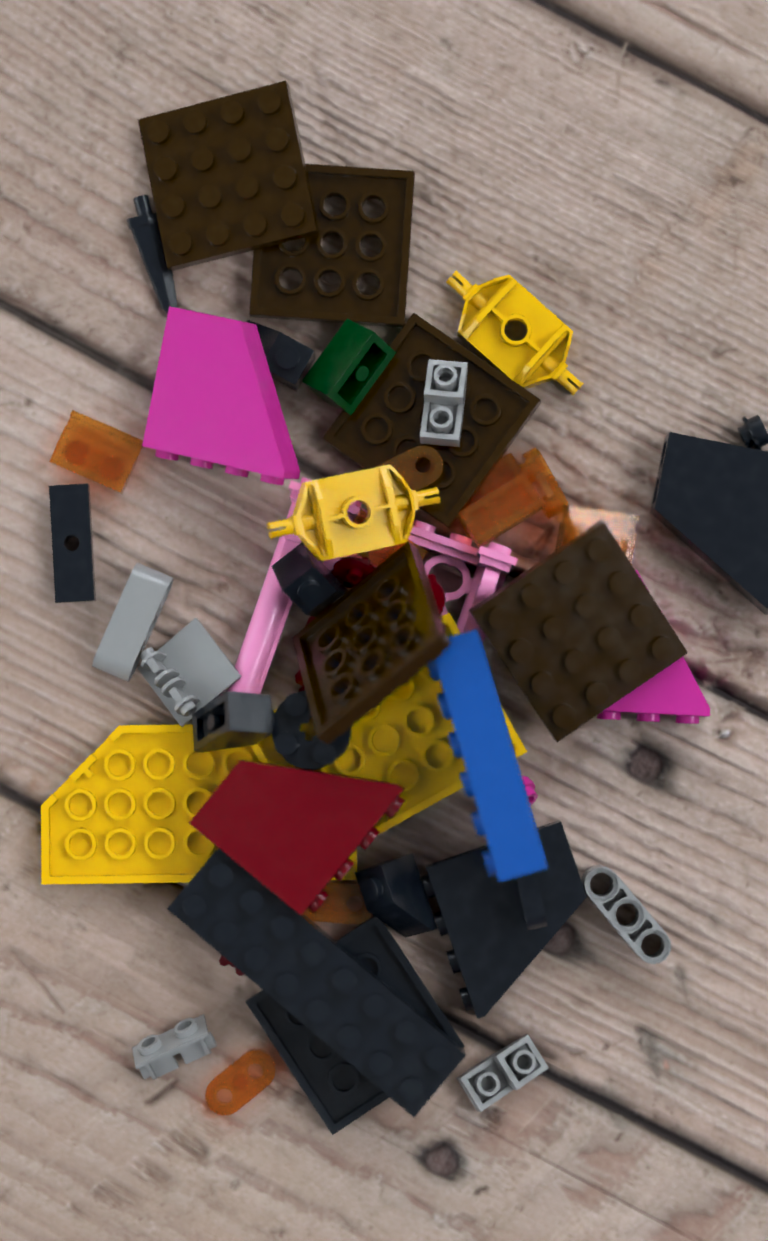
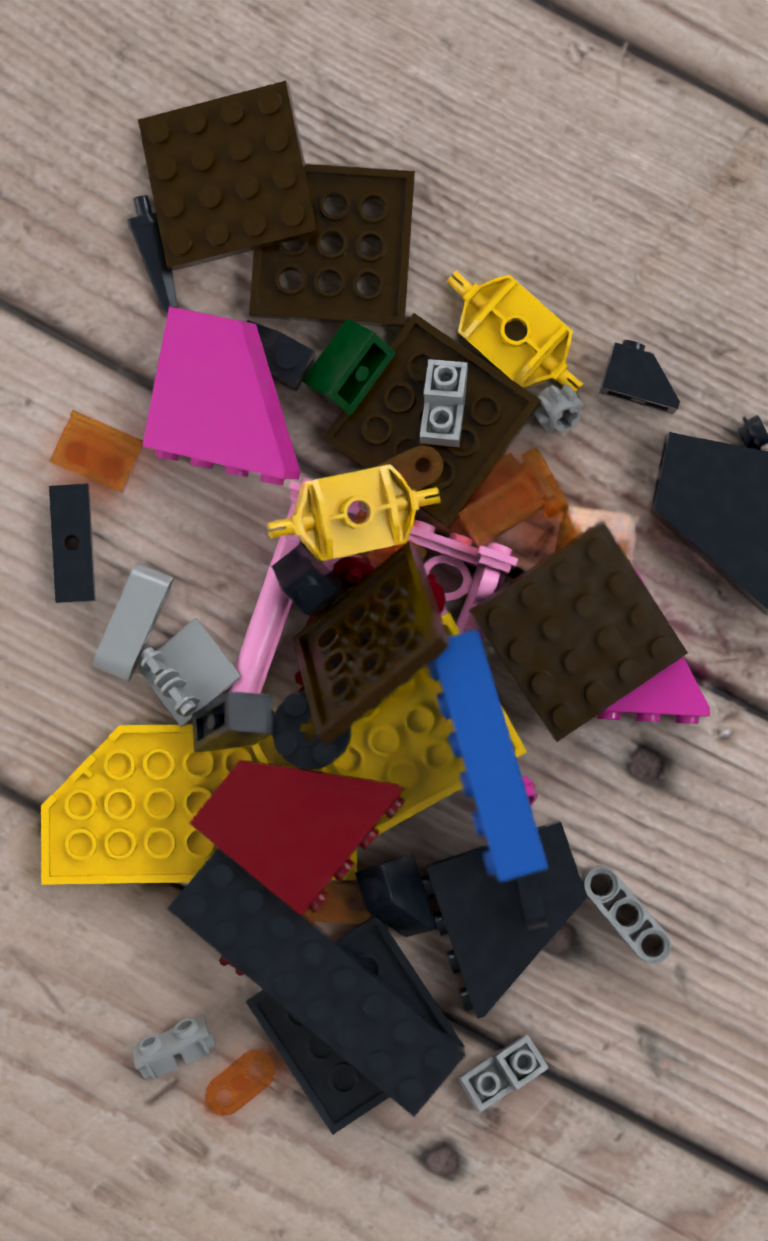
none -> light grey gear [533,384,584,434]
none -> black slope [599,340,680,414]

